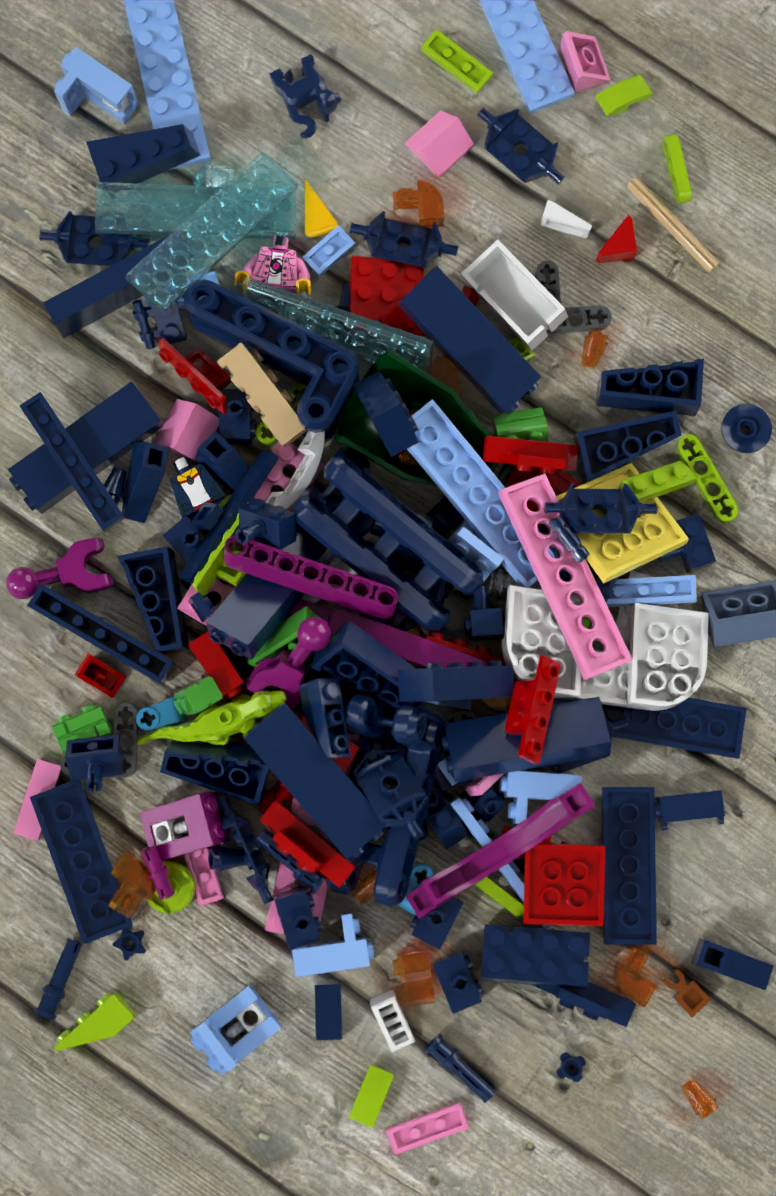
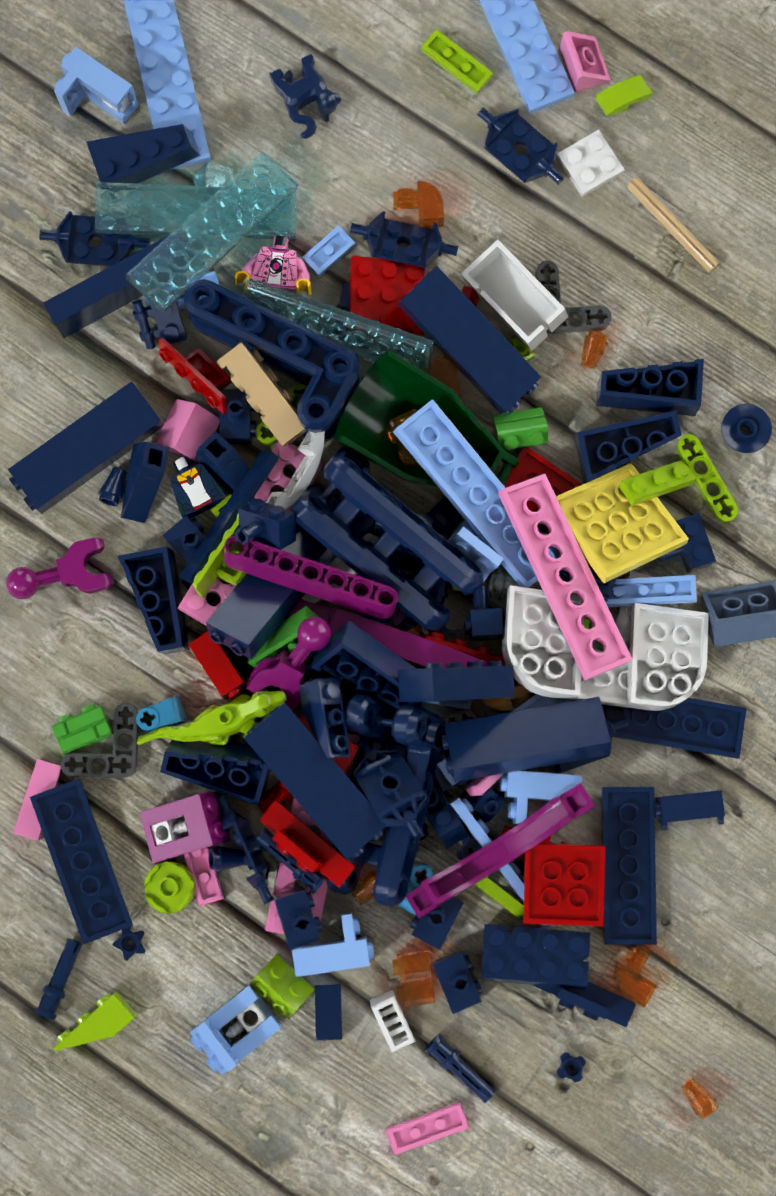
dark blue plate [19,392,125,532] -> none
dark blue brick [27,584,177,686] -> none
dark blue brick [65,734,124,792] -> none
red slope [74,653,126,698] -> none
clear orange brick [108,851,156,918] -> none
magenta pin [141,845,175,900] -> none
bright green brick [173,676,222,716] -> none
dark blue plate [188,592,214,622] -> none
dark blue plate [191,502,224,531] -> none
yellow sticker [305,179,338,238] -> none
lime slope [349,1064,394,1129] -> none
dark blue wedge [353,370,419,457] -> none
bright pink slope [405,110,474,178] -> none
red bracket [483,436,579,474] -> none
red bracket [504,655,561,764] -> none
white slope [540,200,592,239] -> none
dark blue plate [544,483,657,534] -> none
dark blue axle [549,515,590,563] -> none
red slope [595,215,637,263] -> none
lime beam [663,134,692,204] -> none
dark orange plate [663,969,711,1018] -> none
dark blue slope [691,938,774,991] -> none
none -> lime bracket [250,954,315,1018]
none -> dark blue plate [456,836,482,860]
none -> white plate [556,130,625,197]

